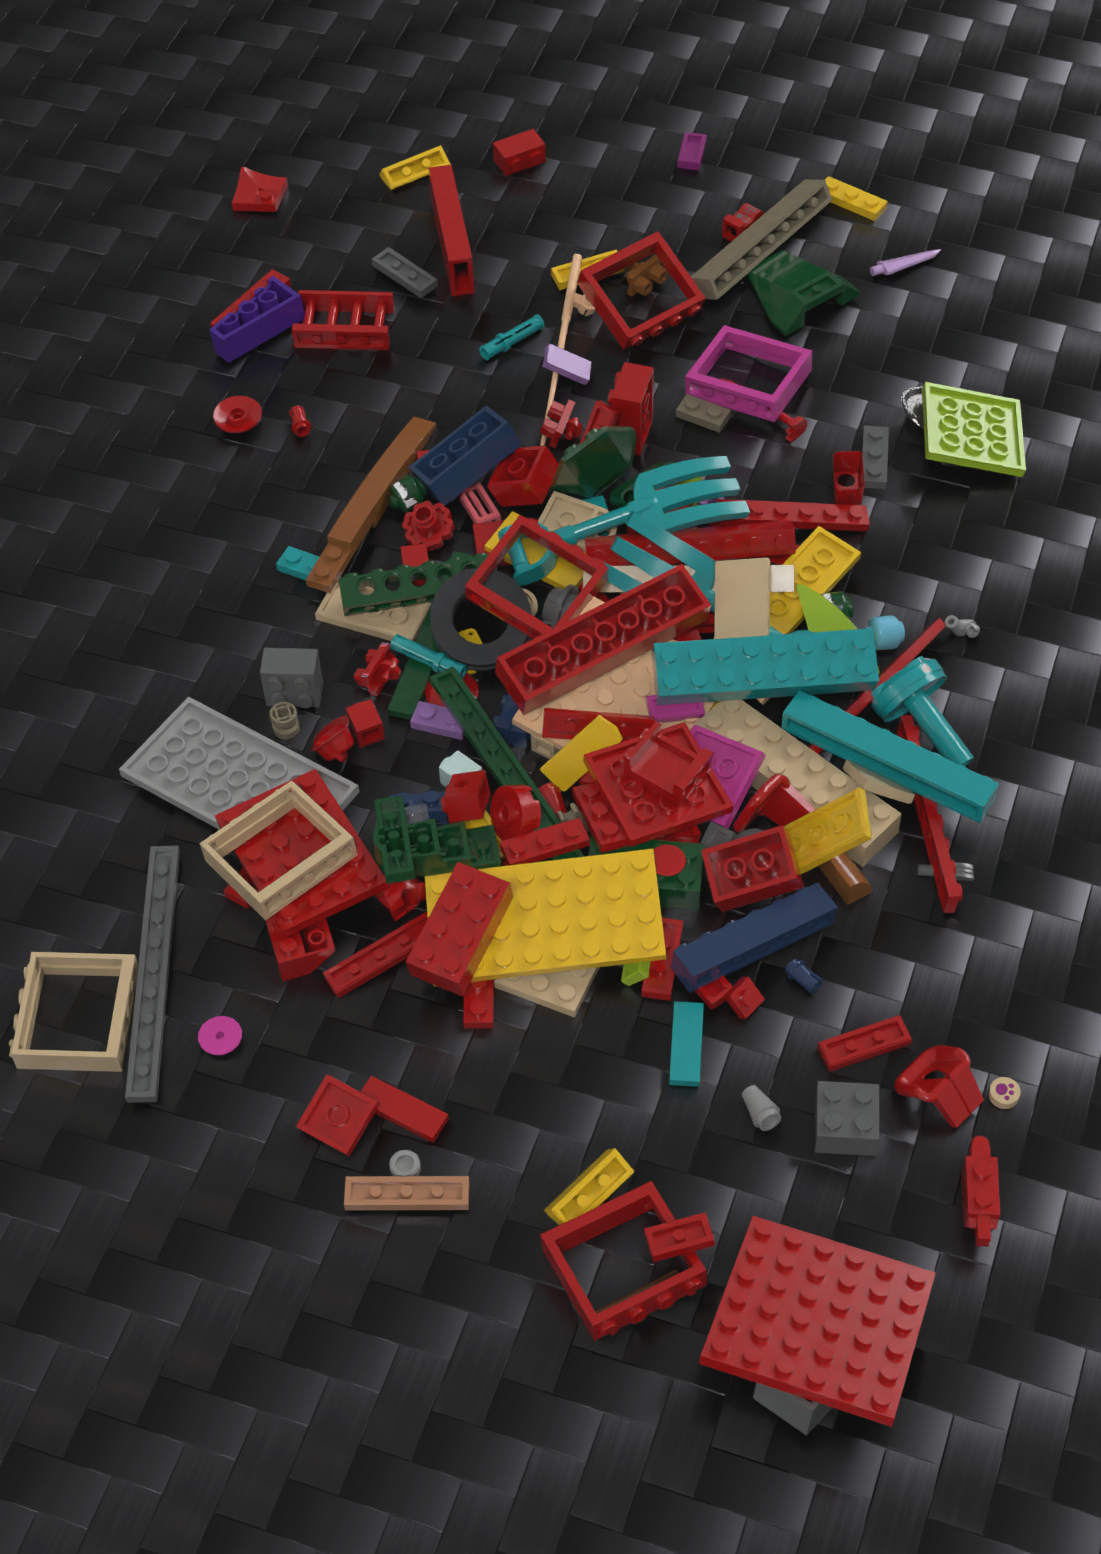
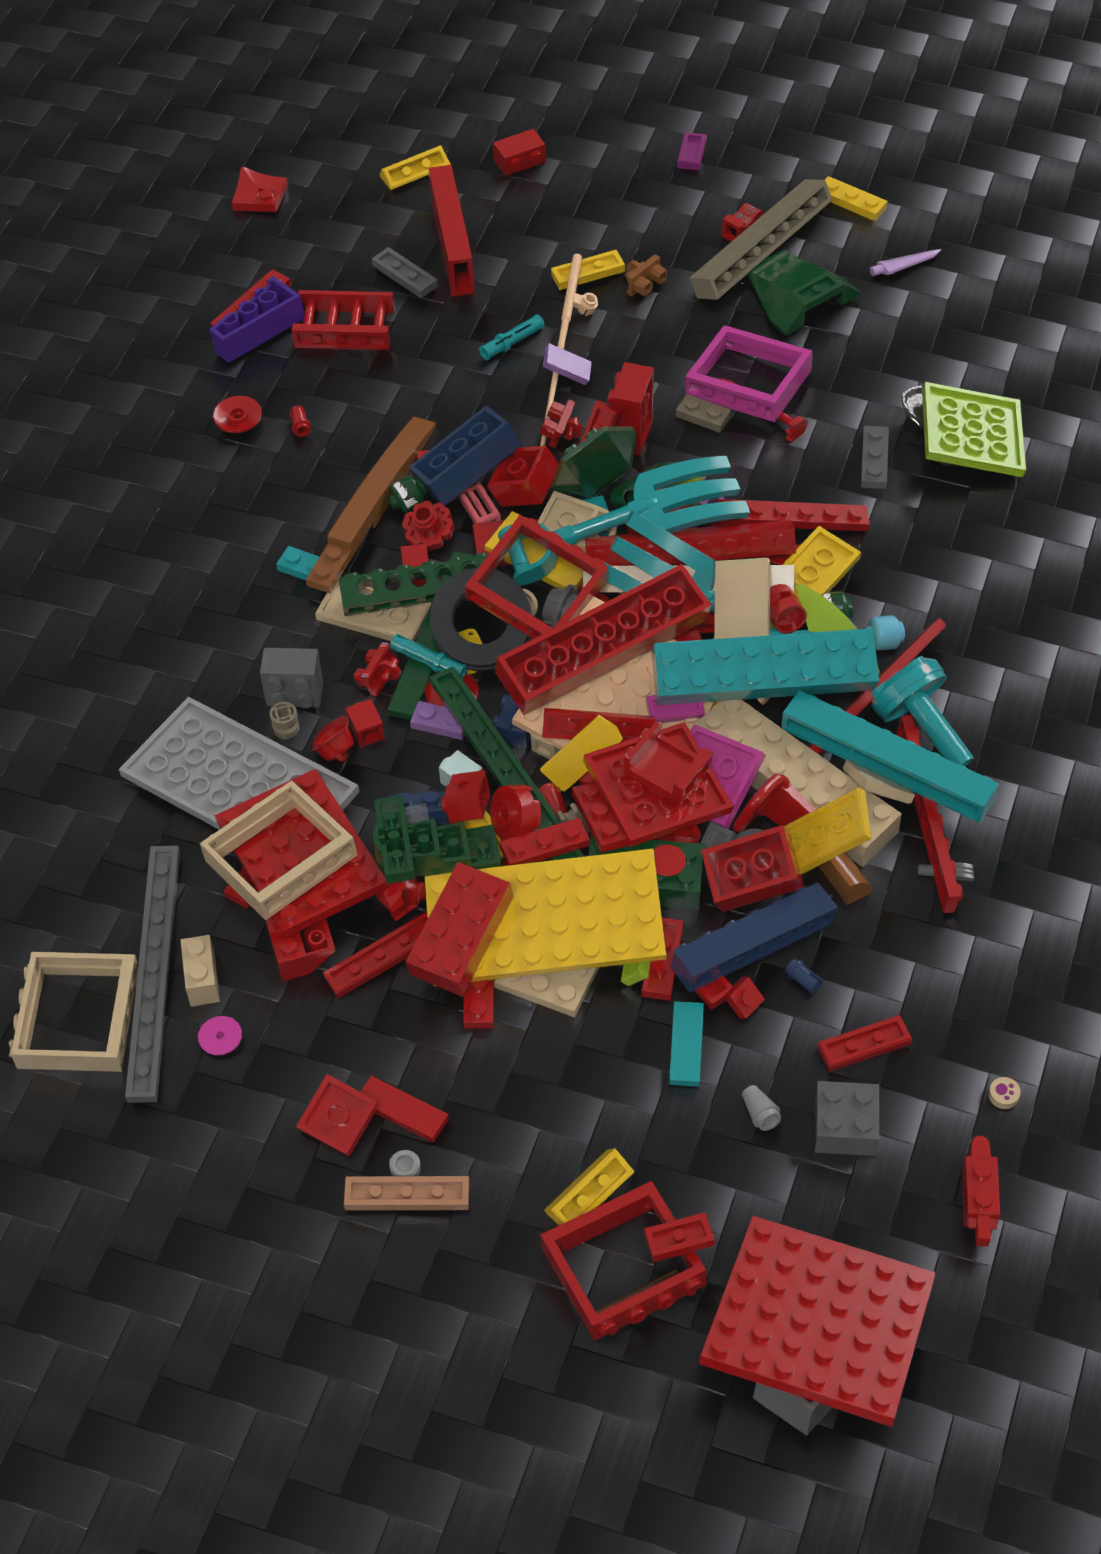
red window [577,231,706,350] -> none
red piece [833,451,865,505] -> none
red piece [894,1045,984,1128] -> none
light grey arm [945,615,980,638] -> none
none -> tan brick [181,935,220,1007]
none -> red wheel [770,584,807,634]

